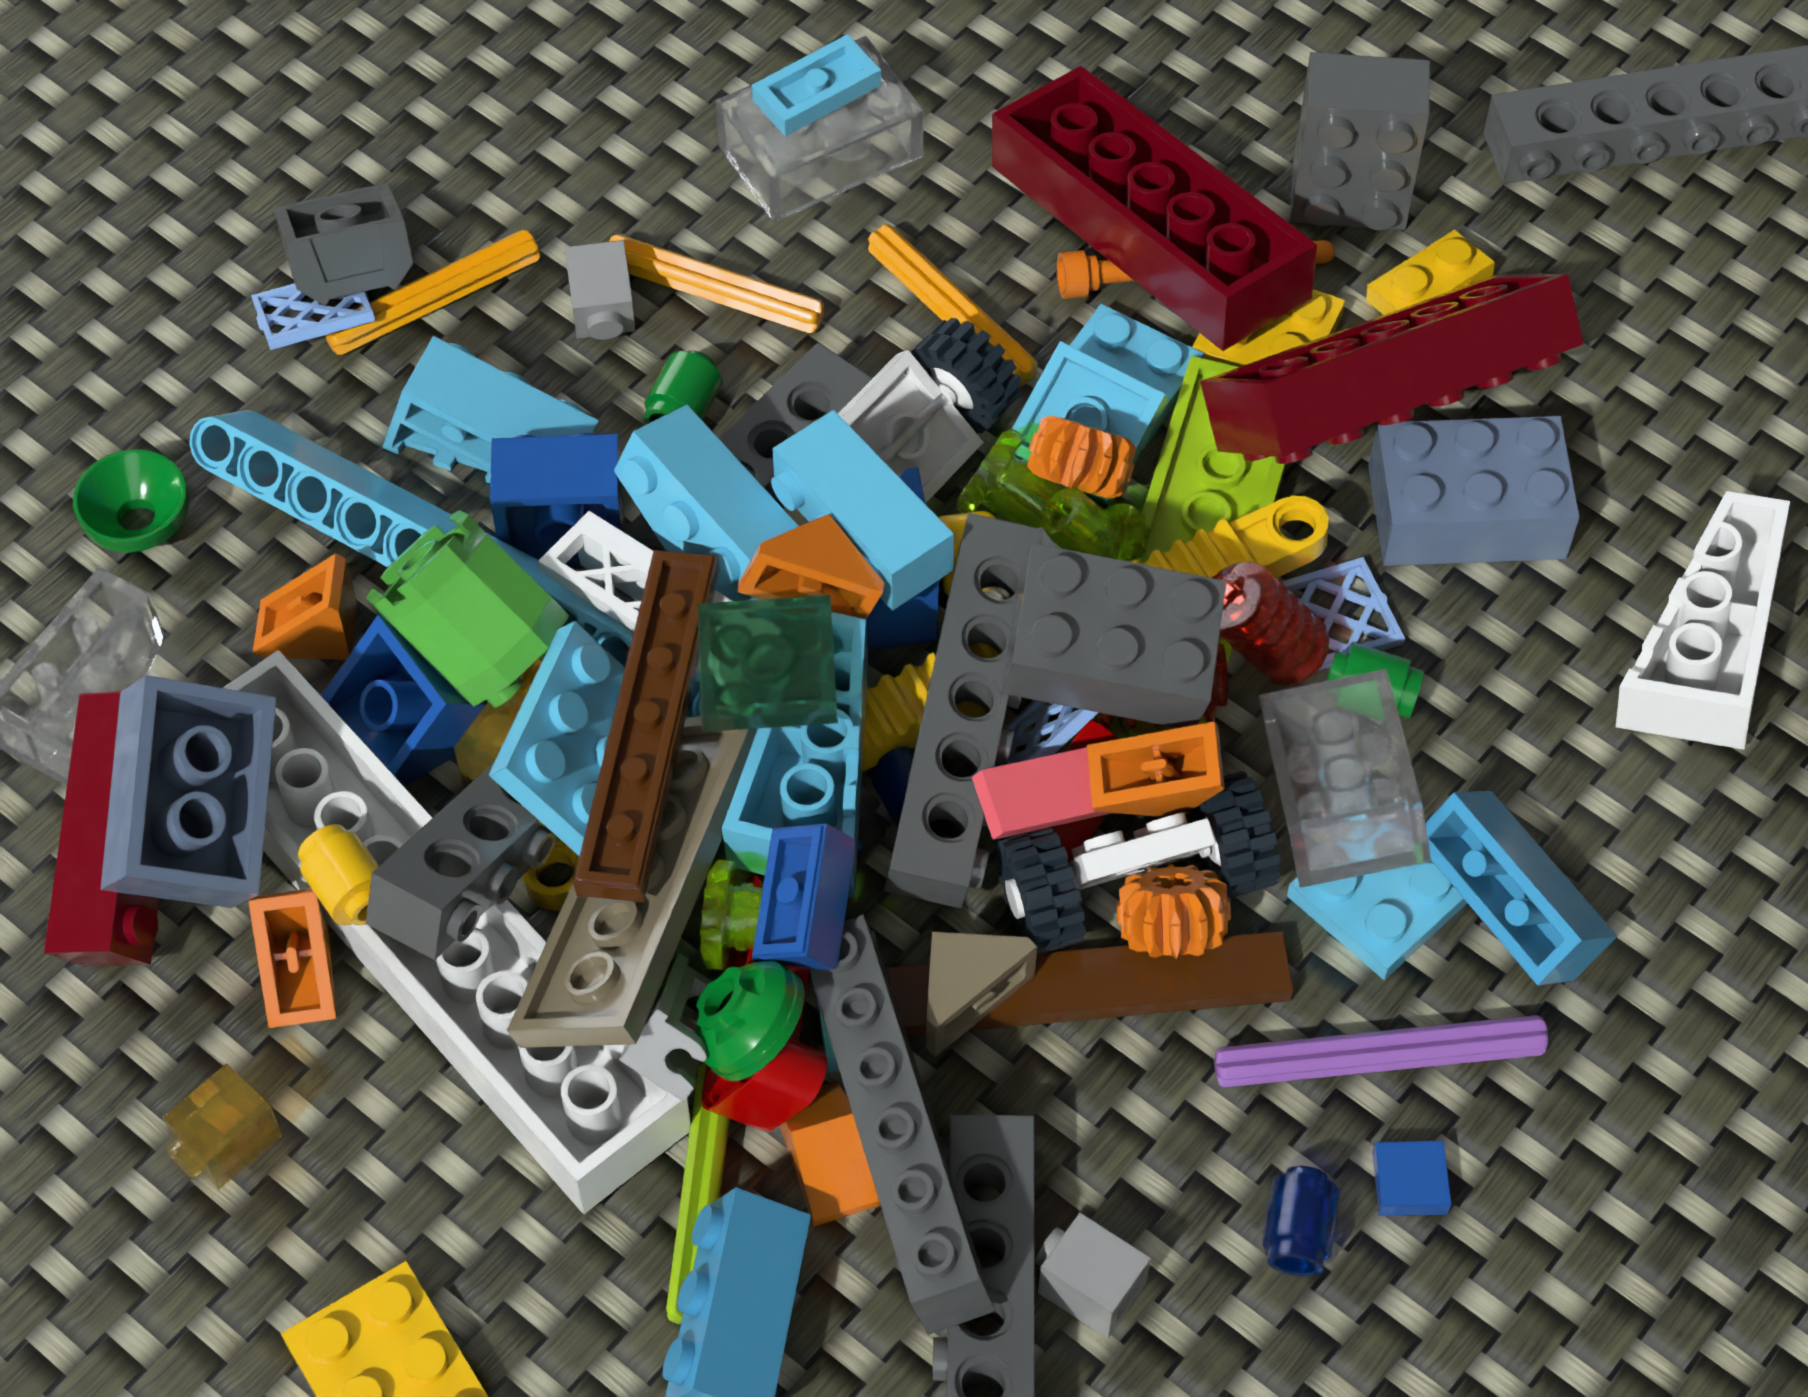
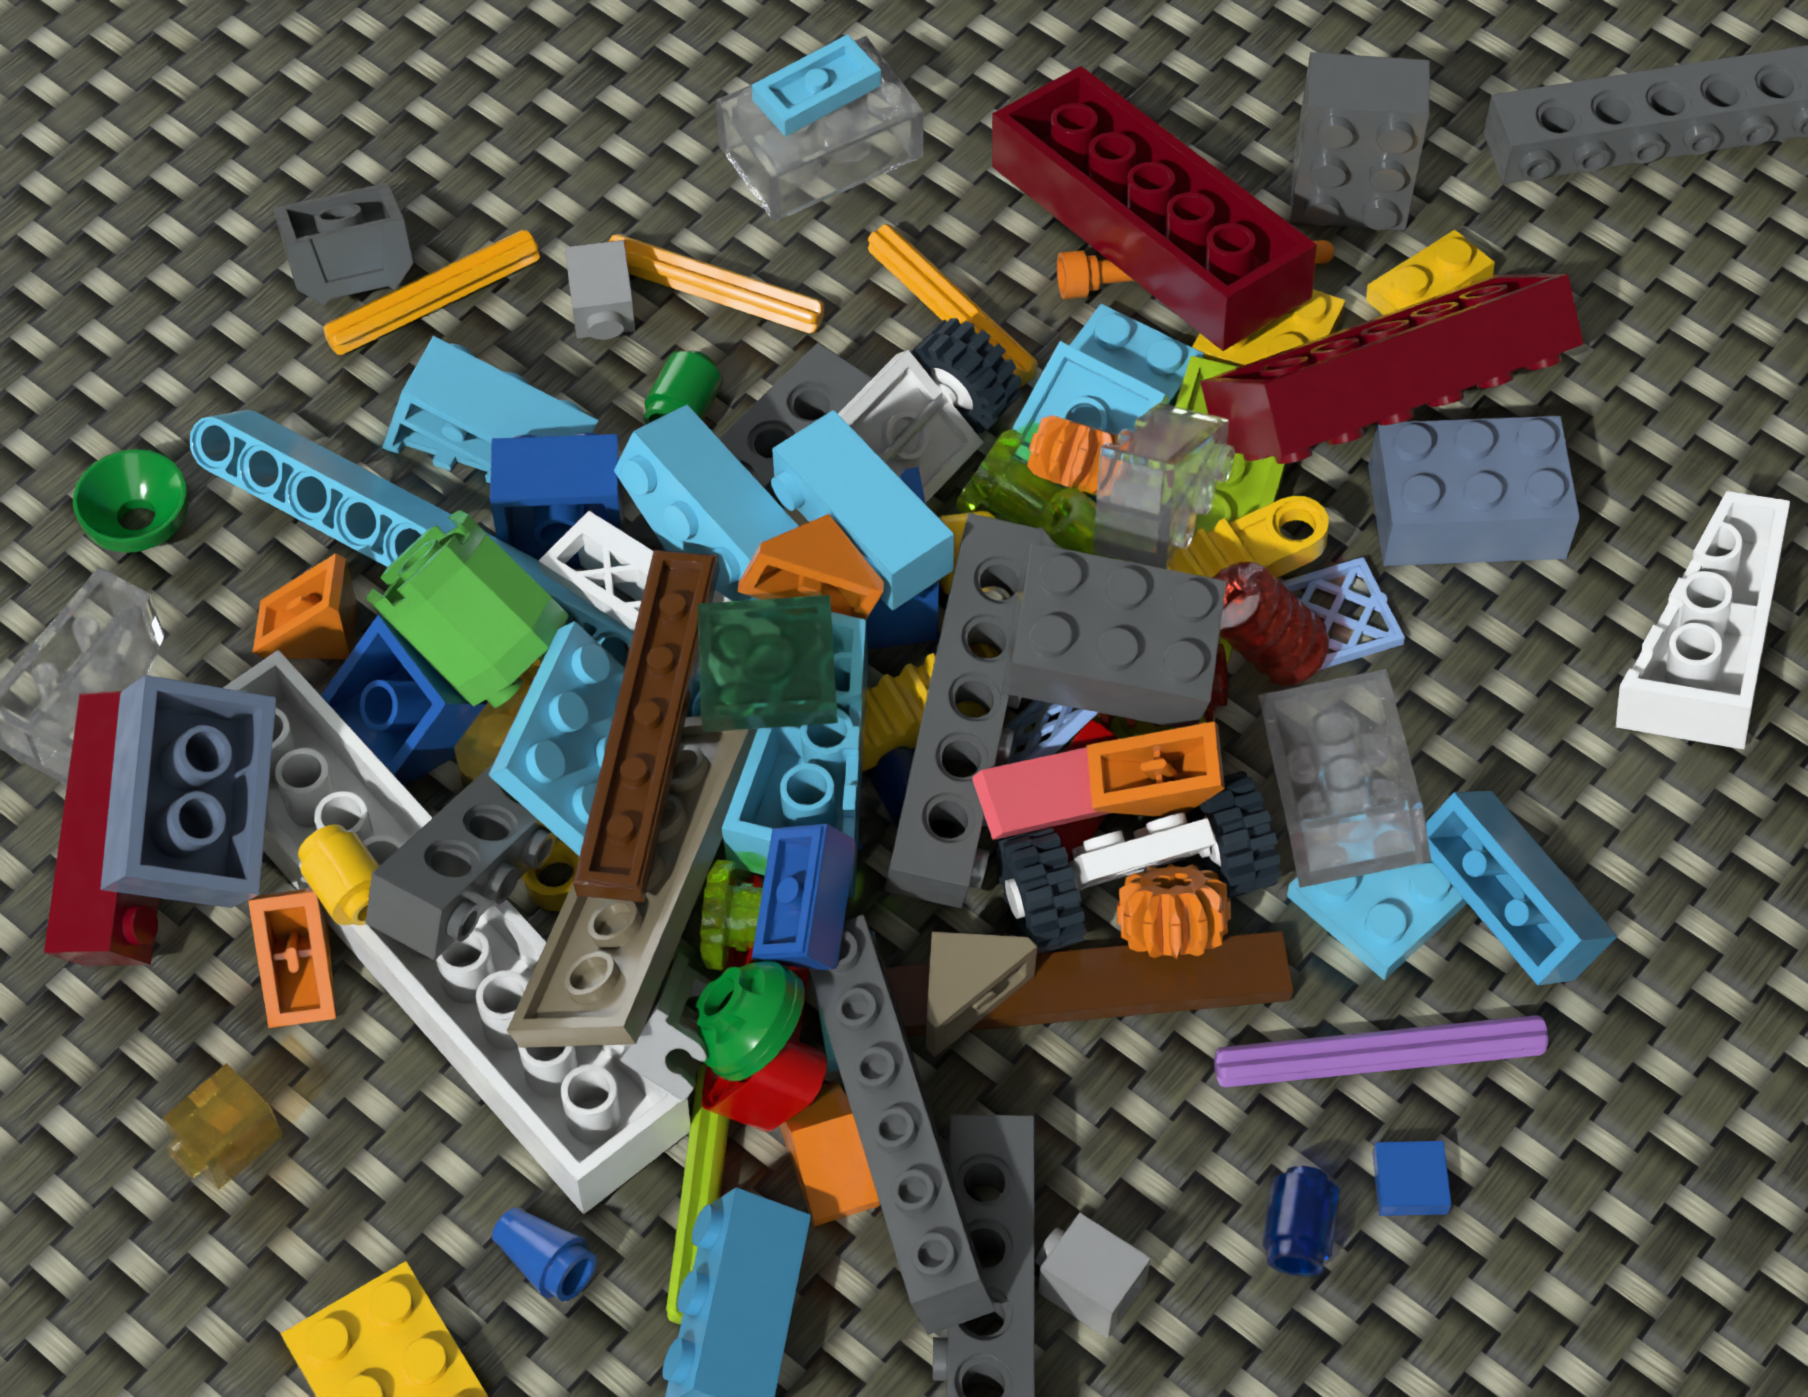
light blue window [251,283,375,350] -> none
green brick [1325,642,1424,721] -> none
none -> blue cone [492,1207,597,1301]
none -> clear wedge [1093,403,1235,569]

